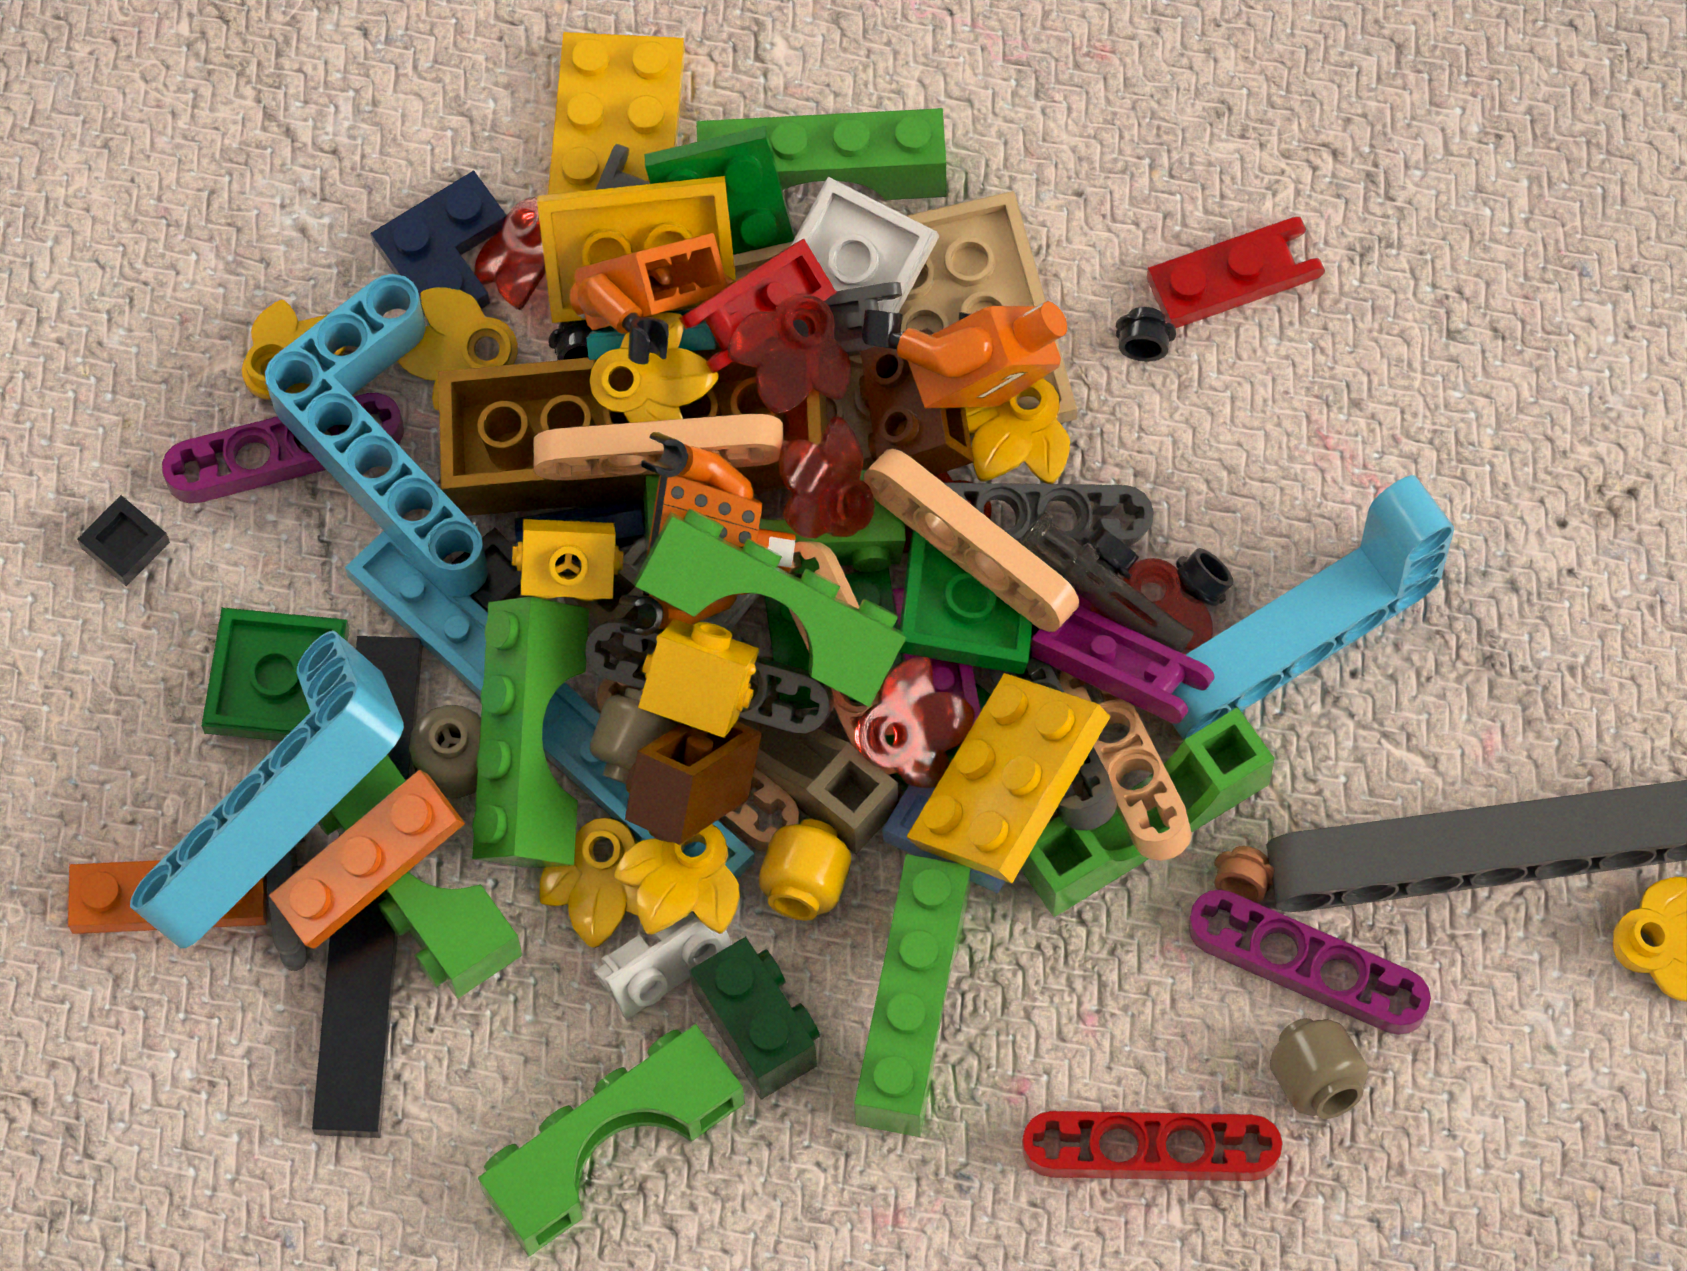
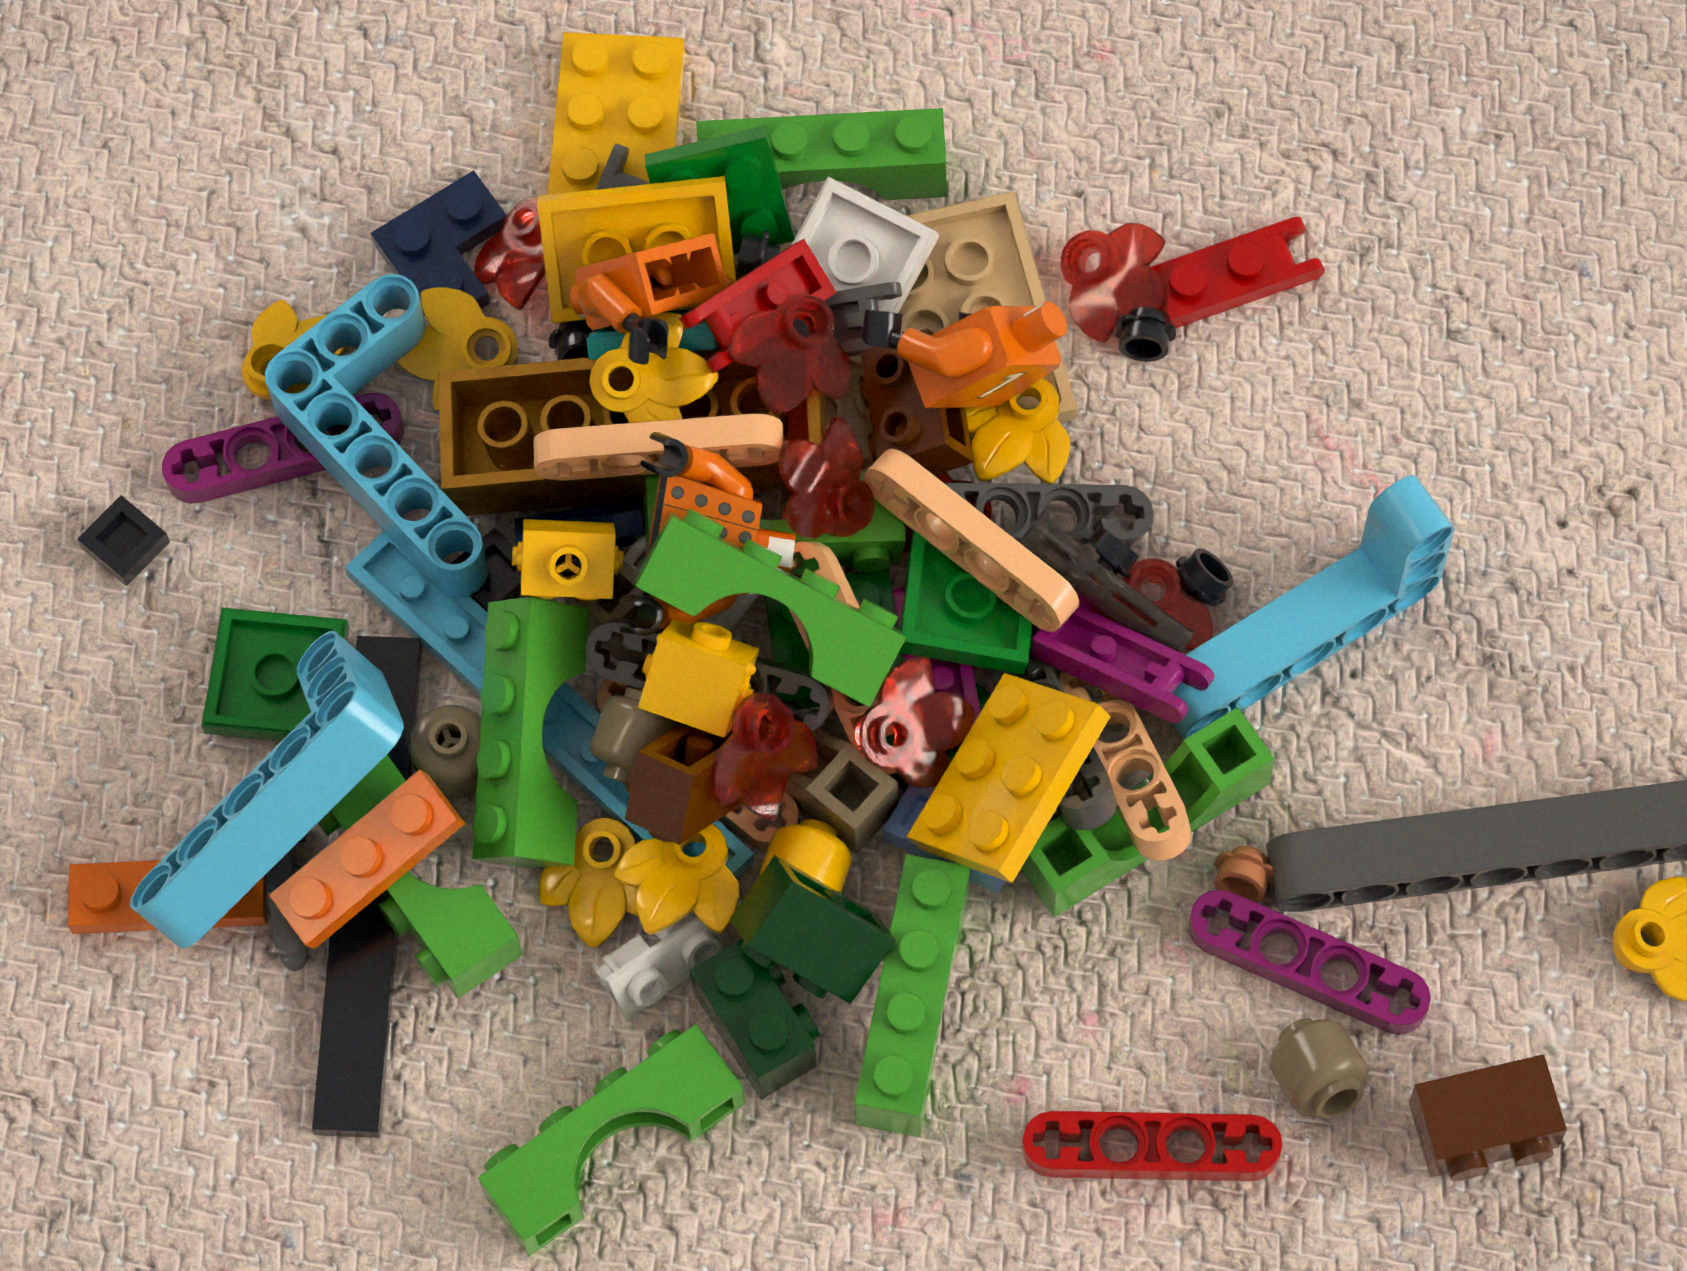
none -> clear red plate [711,692,818,821]
none -> dark green brick [730,855,896,1004]
none -> black plate [735,230,780,281]
none -> clear red plate [1060,223,1167,343]
none -> reddish brown brick [1409,1054,1567,1181]

